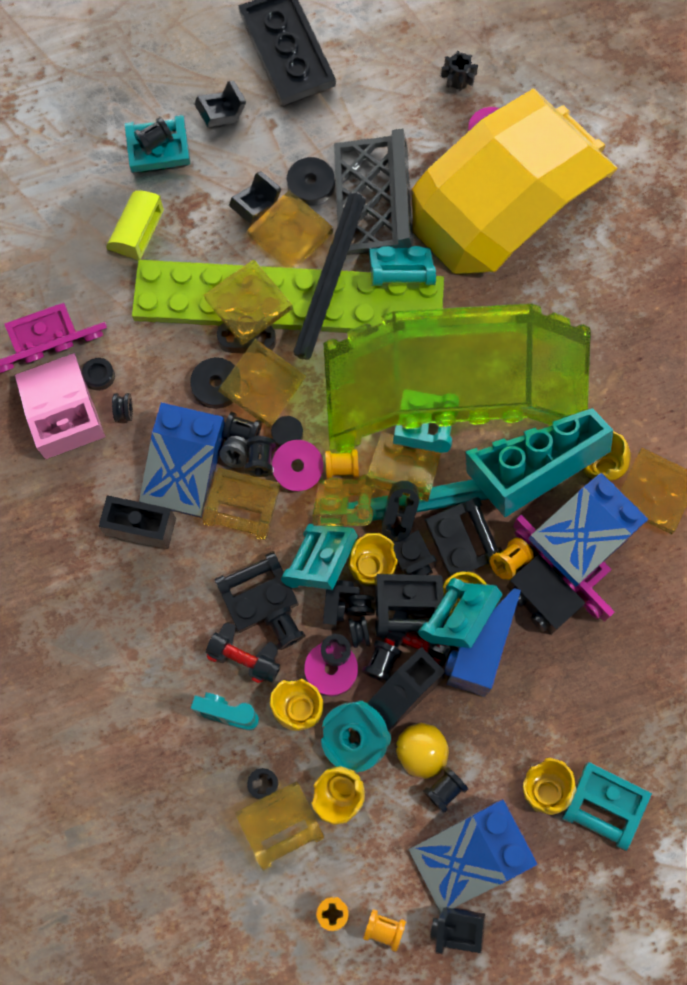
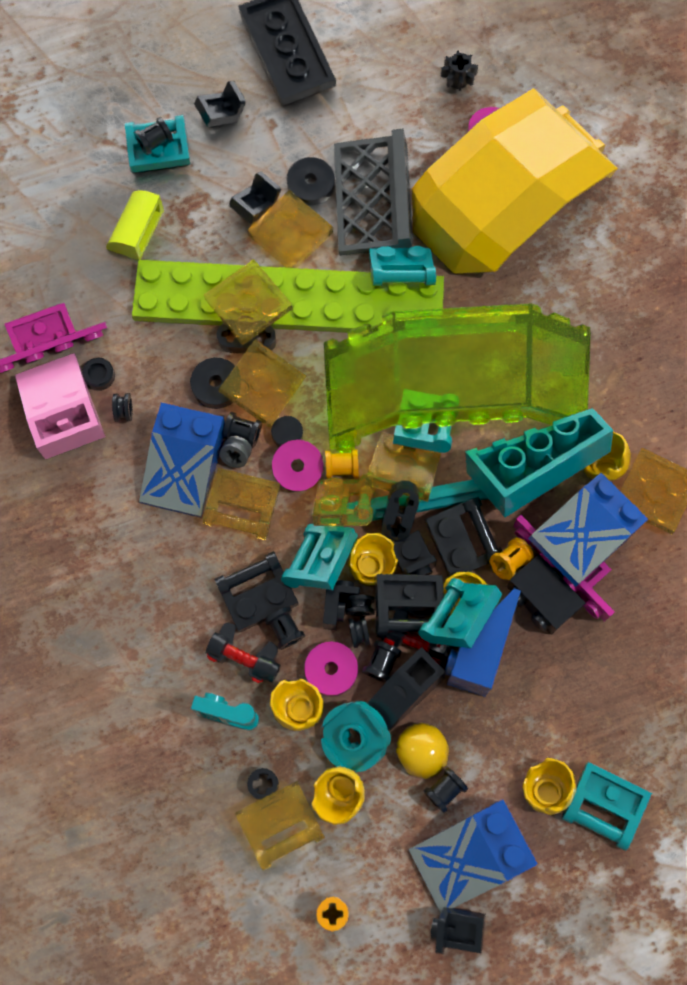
black brick [98,495,176,549] -> none
black bush [244,436,276,477] -> none
black axle [293,192,366,360] -> none
black bush [321,634,351,666] -> none
light orange bush [363,909,406,952] -> none

